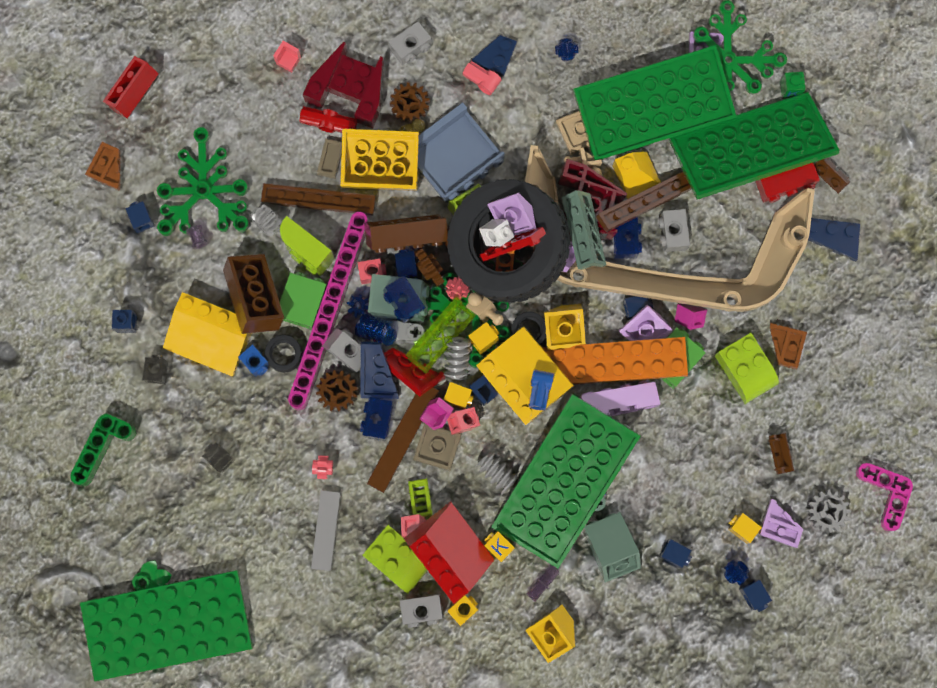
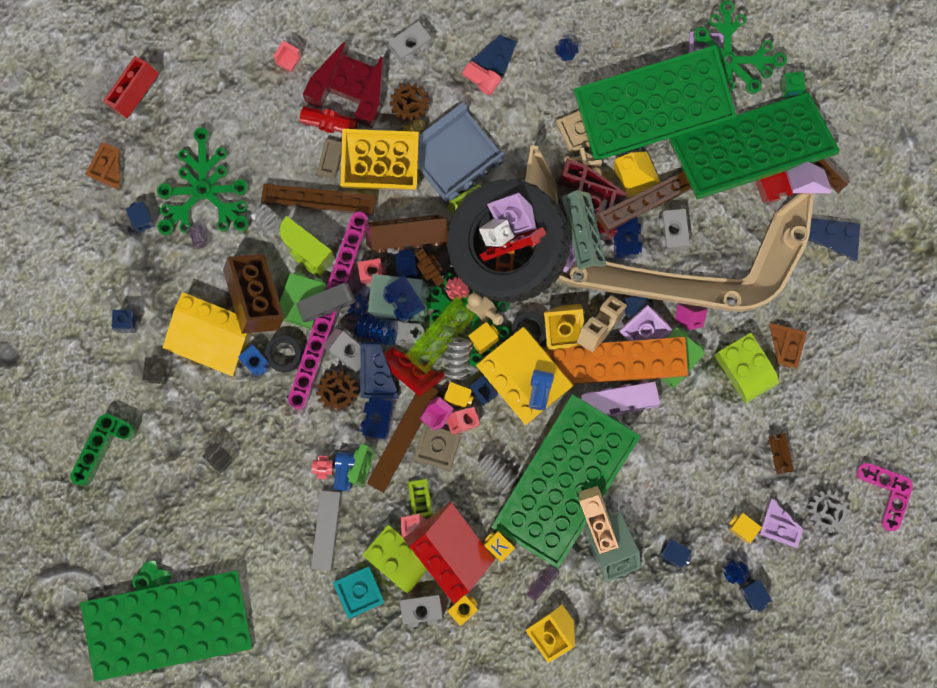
none -> dark grey beam [296,283,355,322]
none -> blue piece [333,452,355,492]
none -> teal plate [333,566,385,619]
none -> bright green plate [347,444,376,488]
none -> tan arch [577,295,627,352]
none -> light nougat slope [579,486,619,554]
none -> lavender slope [786,162,832,193]

